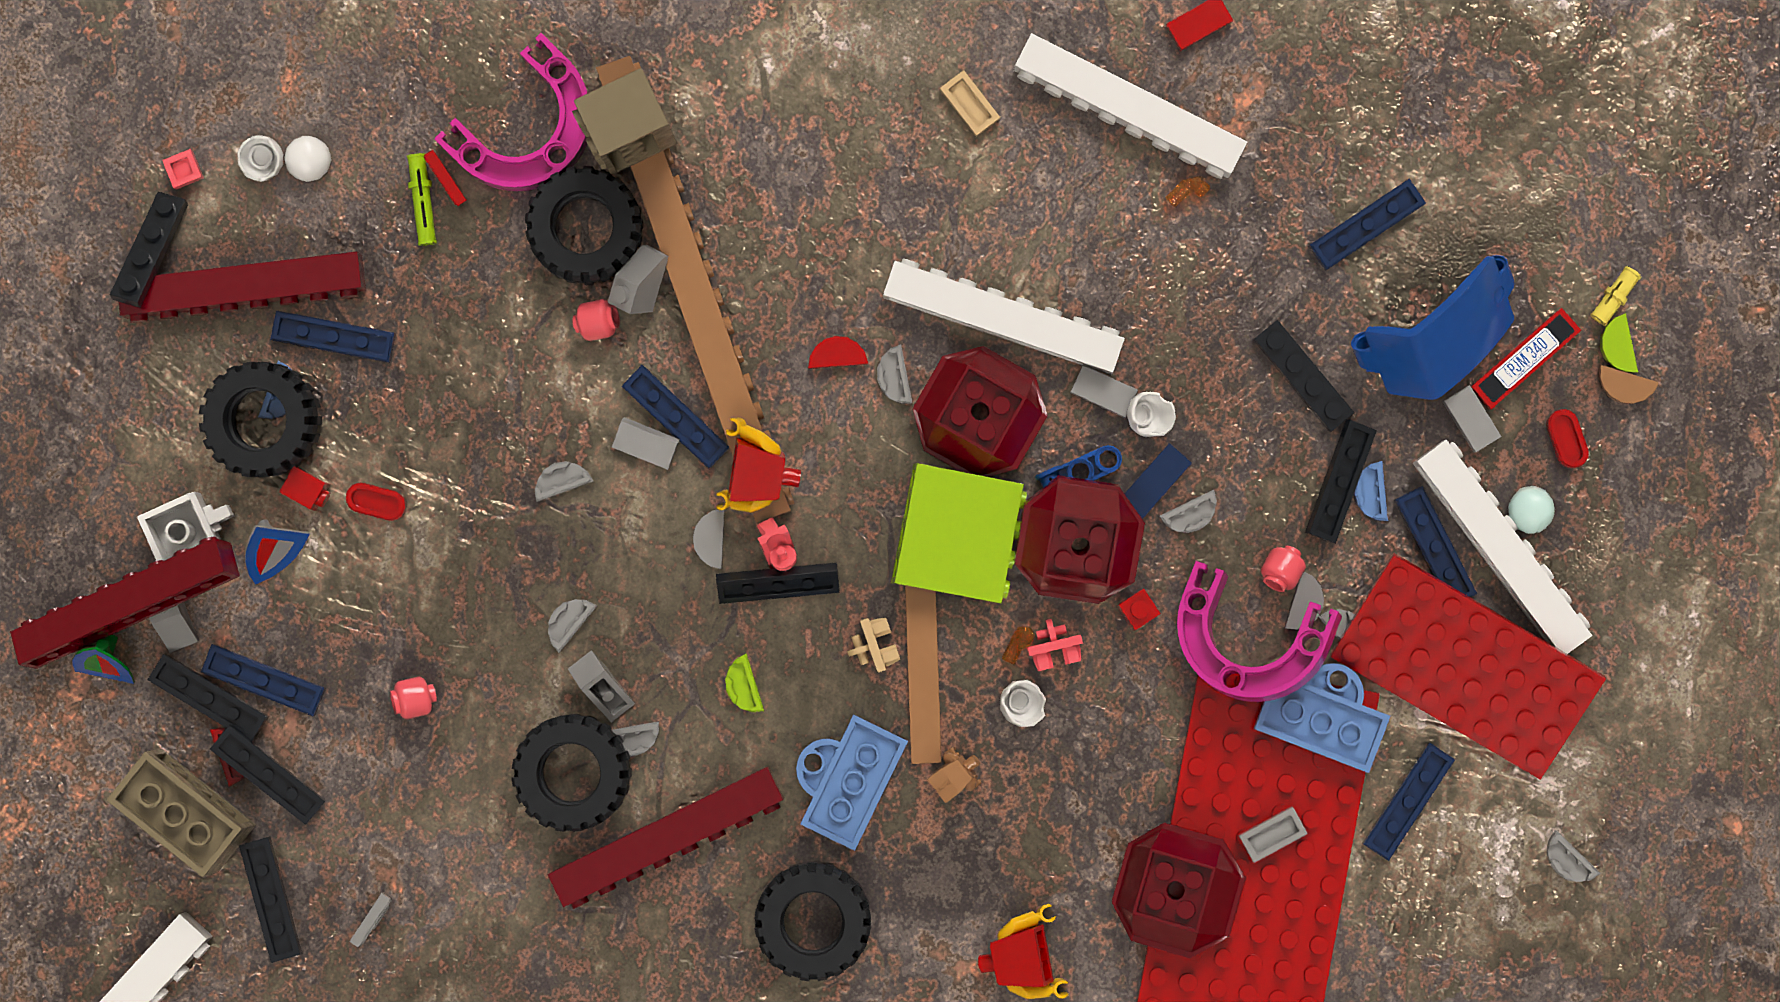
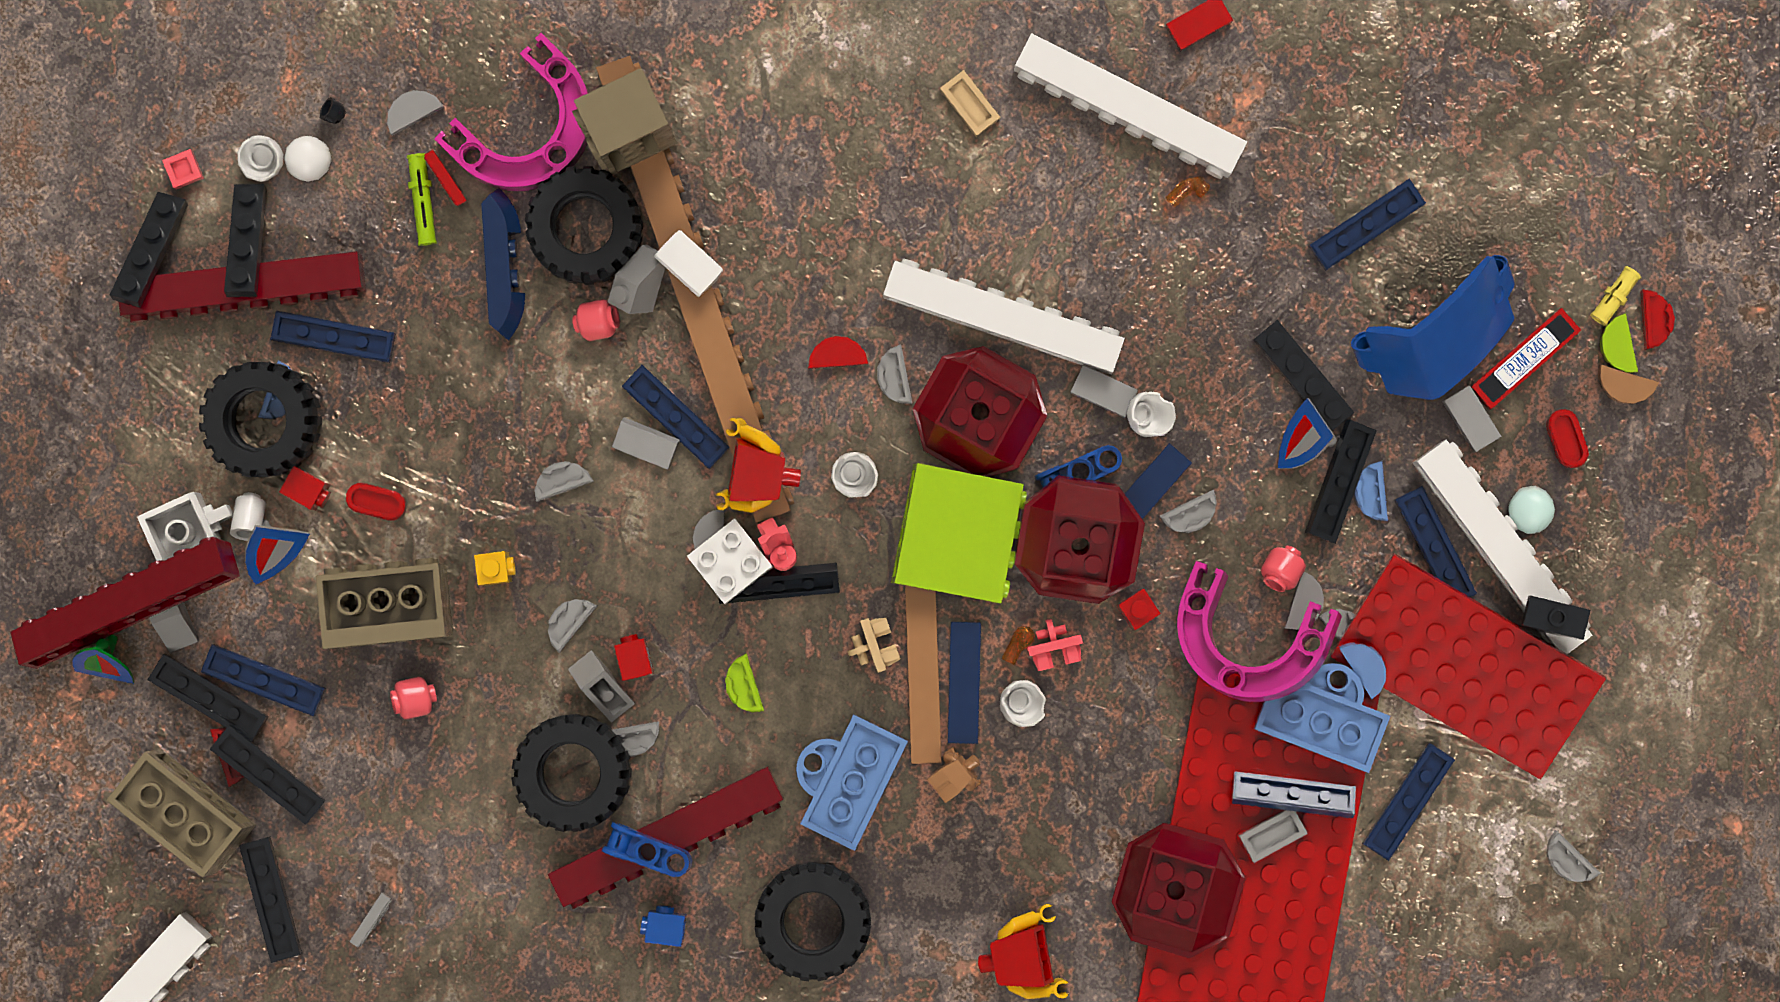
none -> black plate [224,184,267,297]
none -> white brick [230,492,266,541]
none -> dark tan brick [316,558,454,649]
none -> black hinge [320,97,346,124]
none -> light grey tile [387,90,444,136]
none -> yellow brick [474,551,516,586]
none -> dark blue brick [481,188,525,341]
none -> blue piece [602,822,692,877]
none -> red brick [614,634,654,681]
none -> blue brick [640,905,687,947]
none -> white slope [654,230,723,297]
none -> white plate [687,518,773,604]
none -> white hair [831,452,878,498]
none -> dark blue tile [948,622,981,744]
none -> tile [1232,771,1356,818]
none -> shield [1278,398,1336,469]
none -> medium blue tile [1339,642,1386,699]
none -> black brick [1521,595,1591,640]
none -> red tile [1640,289,1675,350]

